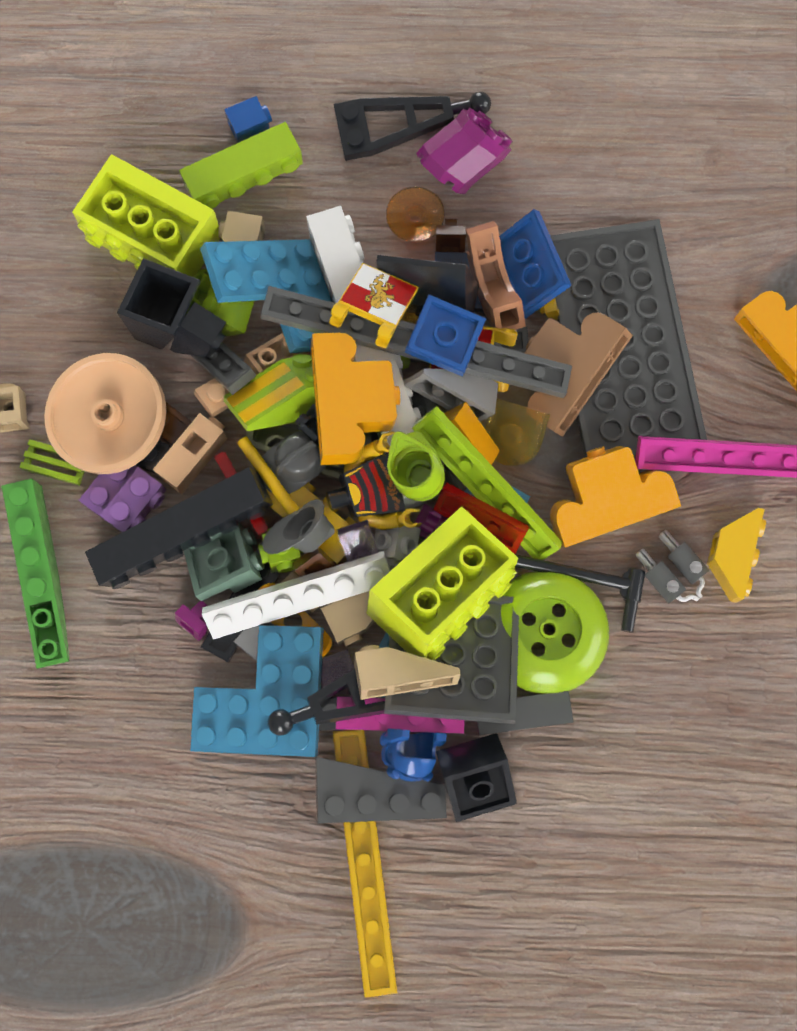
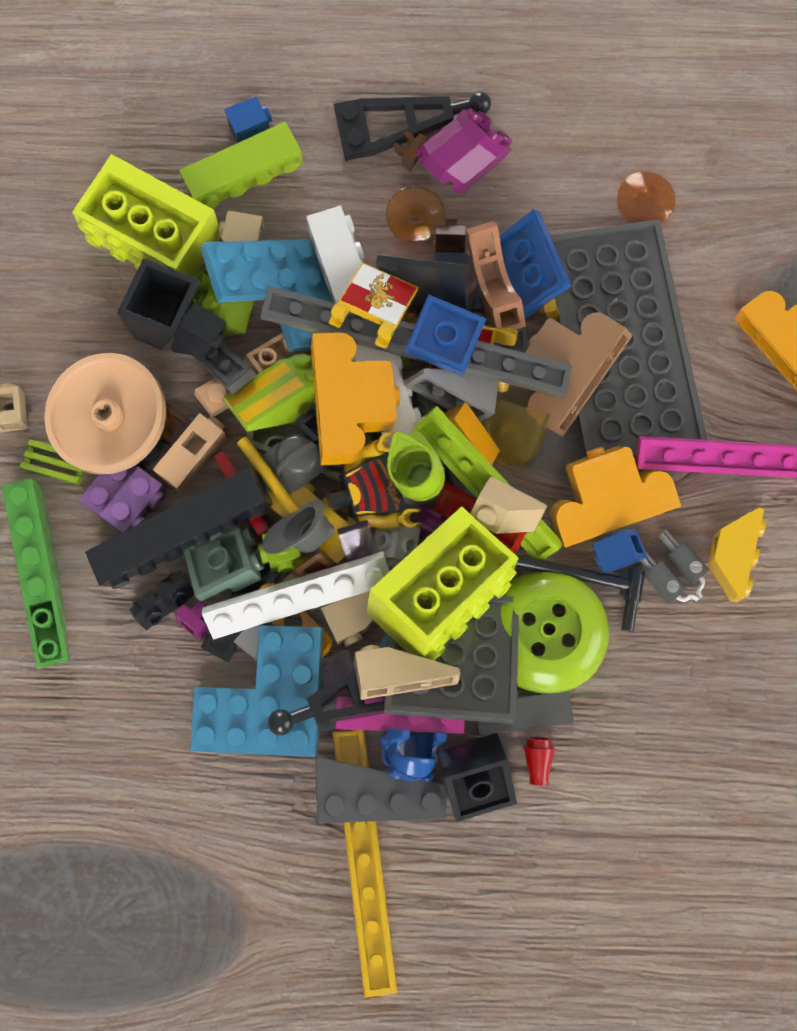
none -> black hinge [129,571,195,631]
none -> reddish brown tile [394,131,428,171]
none -> tan slope [470,476,548,534]
none -> red cone [523,737,555,785]
none -> blue brick [593,529,648,573]
none -> clear orange dish [617,171,675,224]

